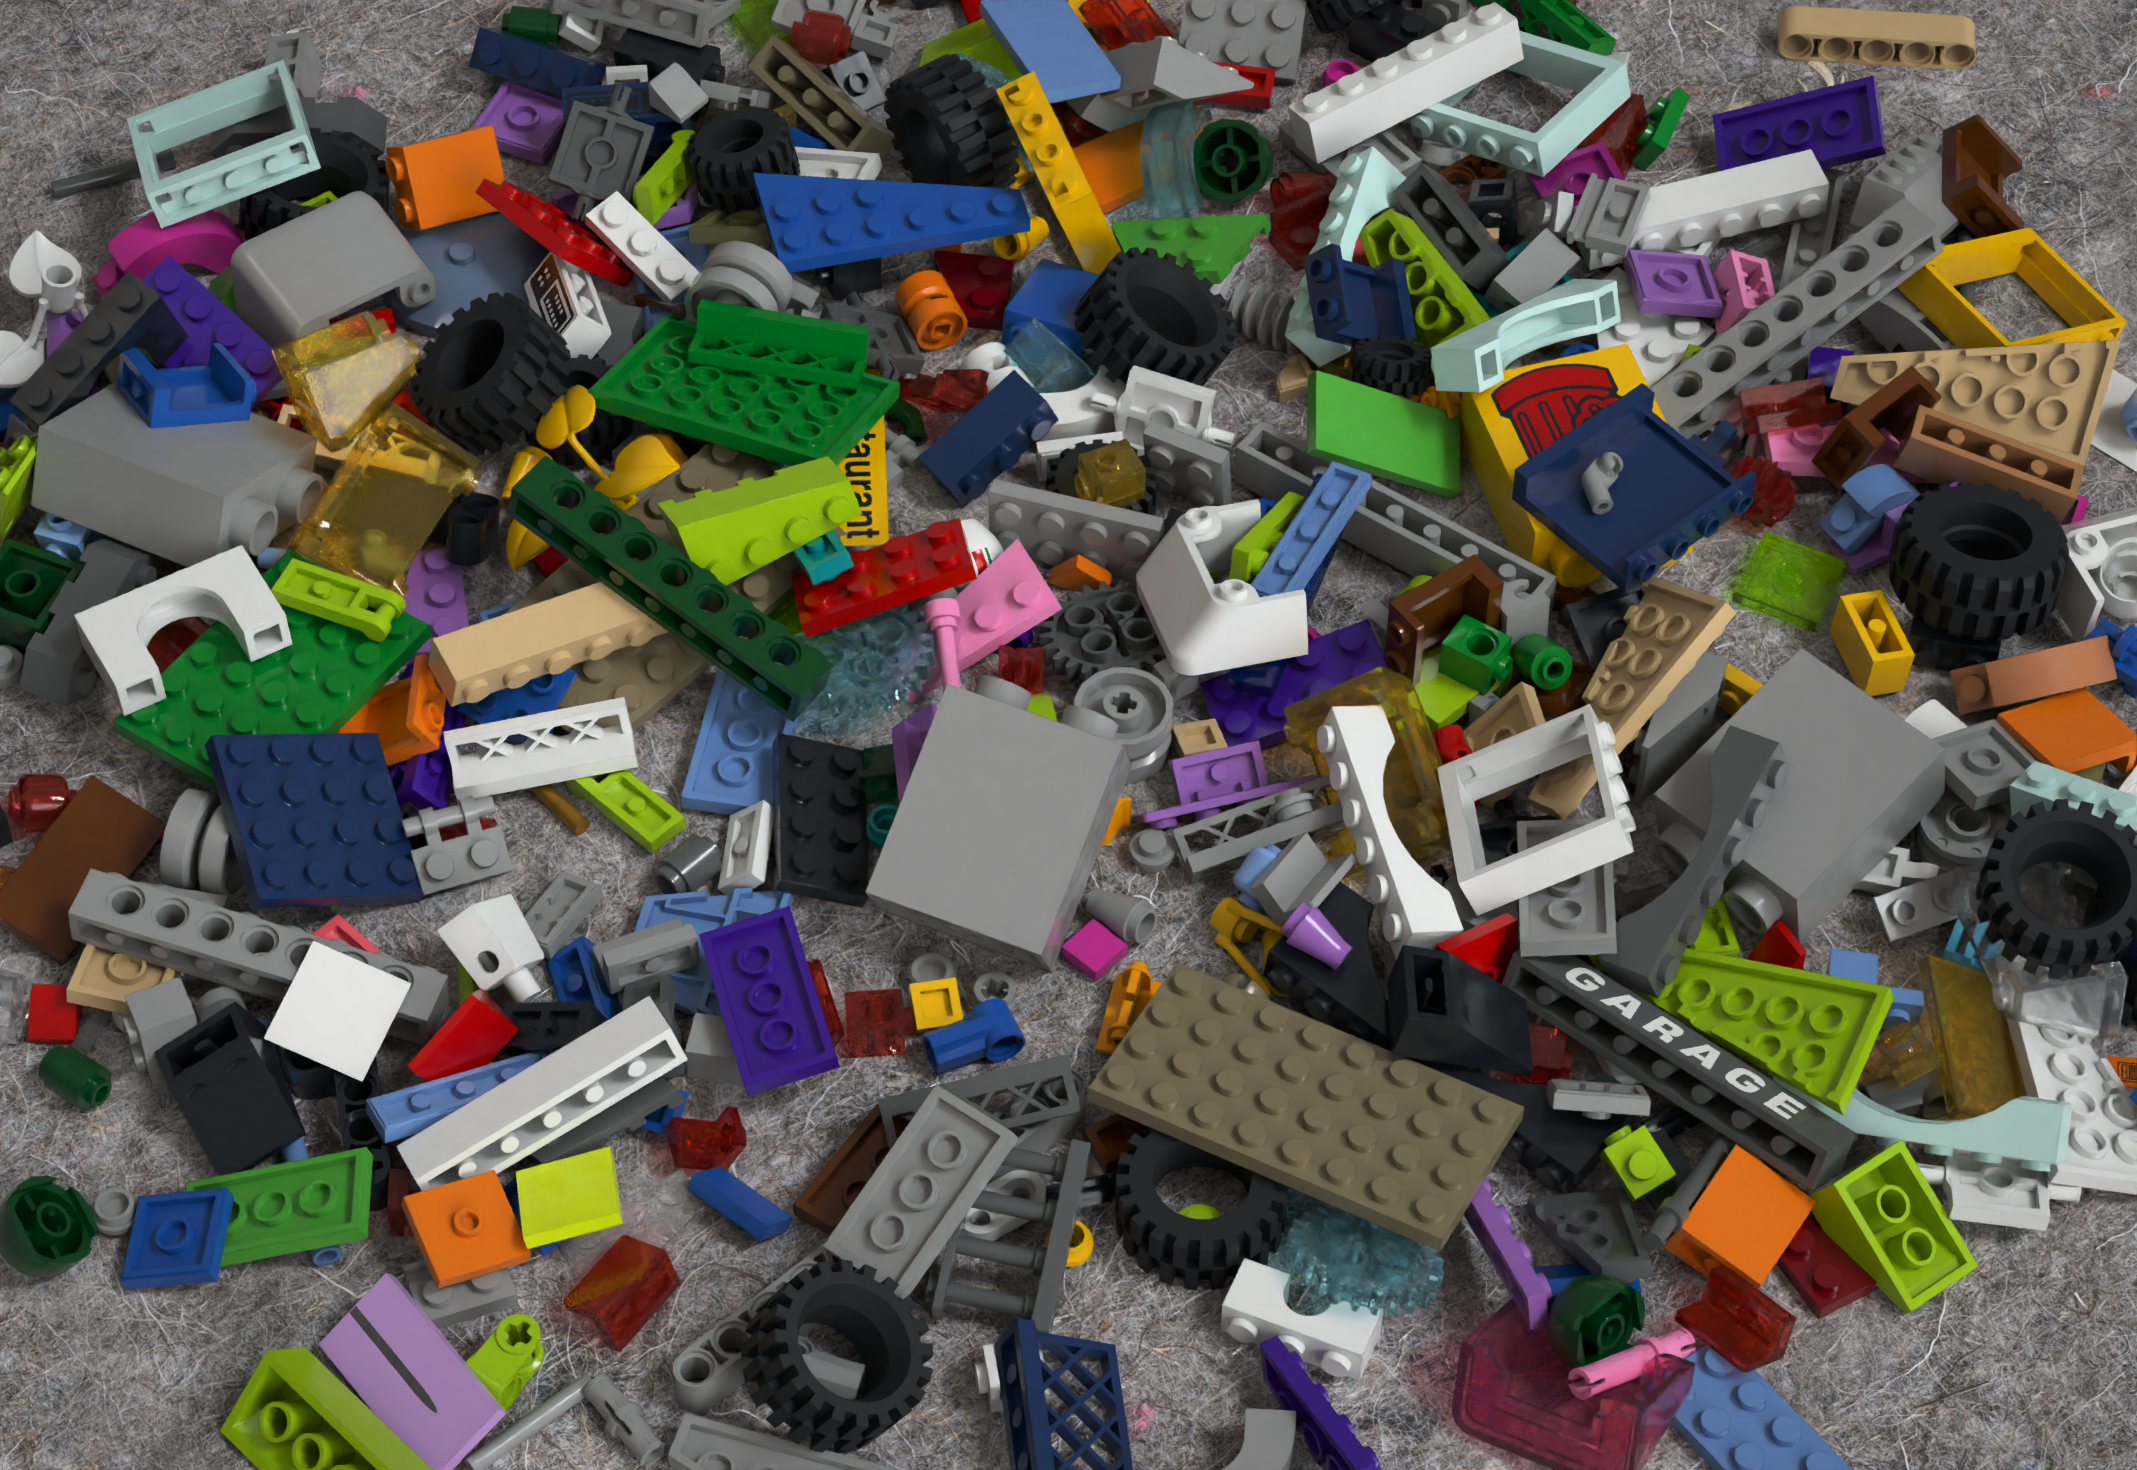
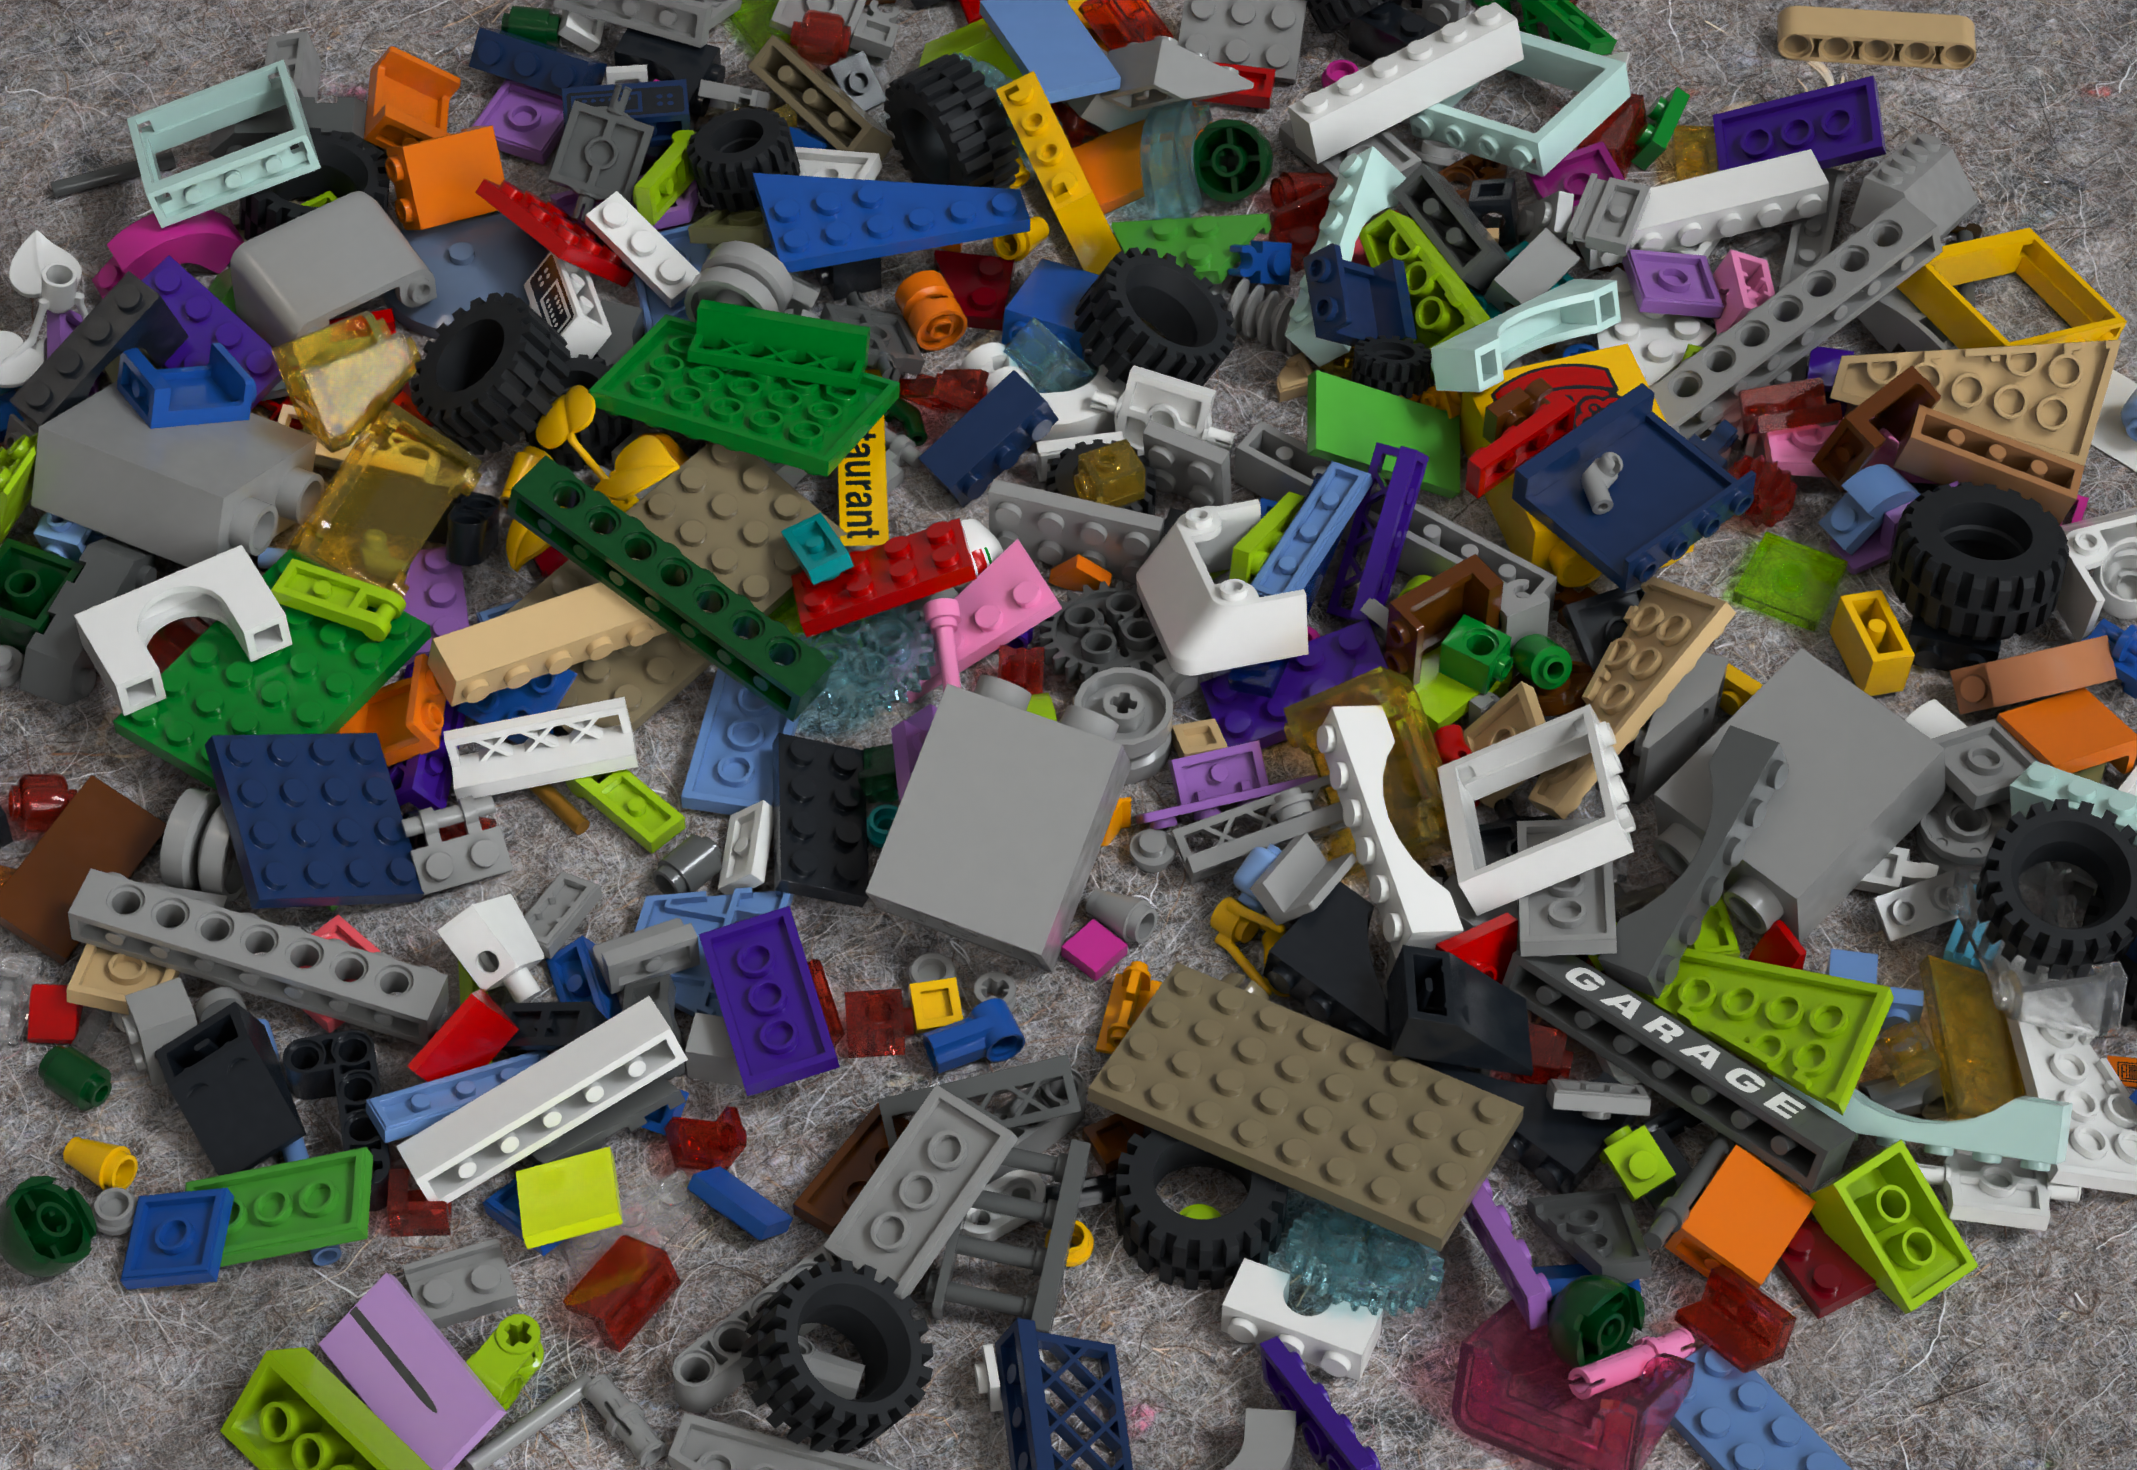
white sticker [264,941,412,1082] -> none
orange plate [401,1170,531,1289] -> none
dark brown hinge [633,293,687,320] -> none
light grey slope [648,62,709,124] -> none
lime wedge [657,456,862,586] -> none
medium lavender cone [1280,902,1353,970] -> none
reddish brown panel [1942,115,2024,239] -> none
none -> yellow cone [63,1137,138,1190]
none -> orange panel [364,46,461,150]
none -> blue plate [1228,240,1292,285]
none -> dark purple fence [1326,442,1429,628]
none -> red plate [1465,394,1576,499]
none -> reddish brown plate [1483,378,1553,443]
none -> clear yellow plate [1672,125,1718,182]

